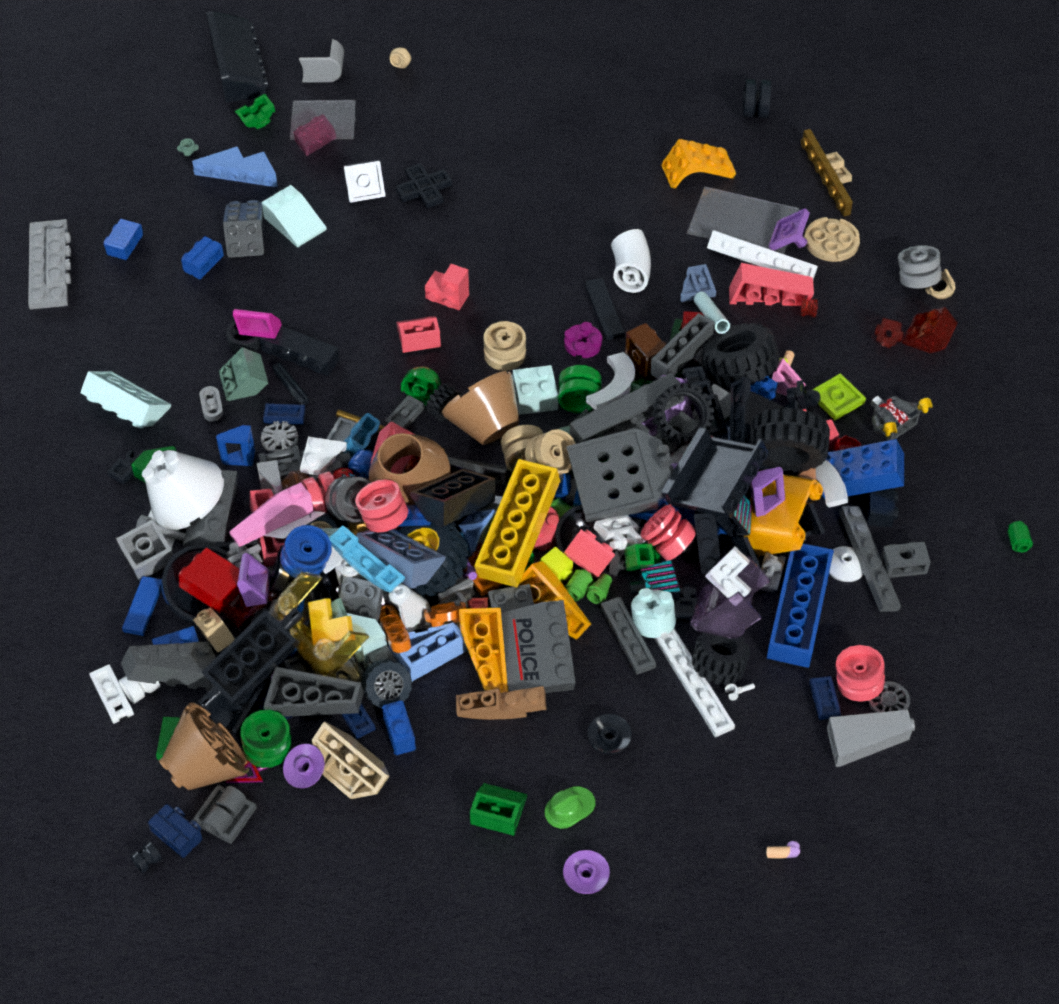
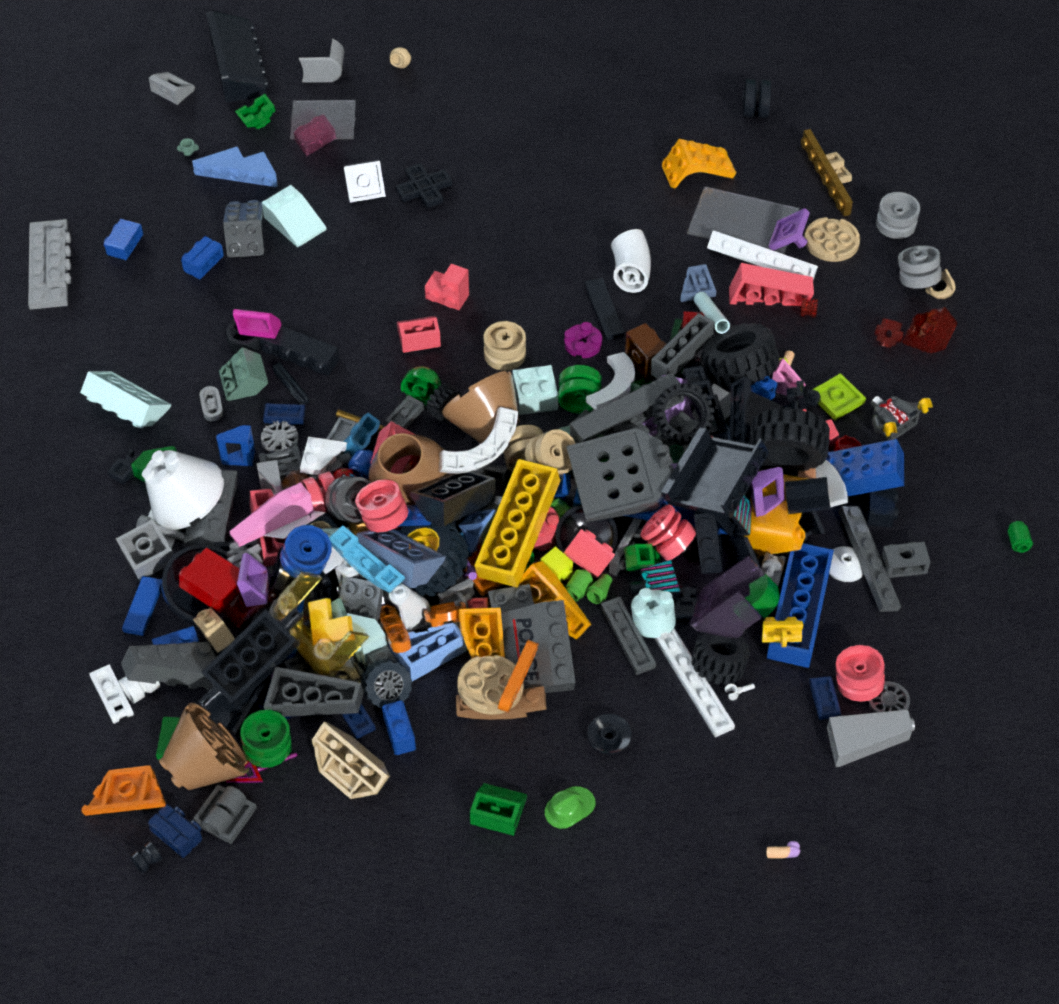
medium lavender dish [283,744,325,788] -> none
medium lavender dish [563,850,610,894] -> none
white plate [593,515,646,550] -> none
white plate [705,546,751,605] -> none
none -> orange wing [81,765,166,816]
none -> light grey tile [149,72,195,105]
none -> white tile [439,407,518,474]
none -> tan tile [457,655,524,715]
none -> orange beam [498,640,539,713]
none -> clear green plate [669,445,685,463]
none -> green brick [733,574,780,623]
none -> yellow hips [762,617,803,647]
none -> black panel [785,477,831,514]
none -> light grey wheel [876,192,920,239]

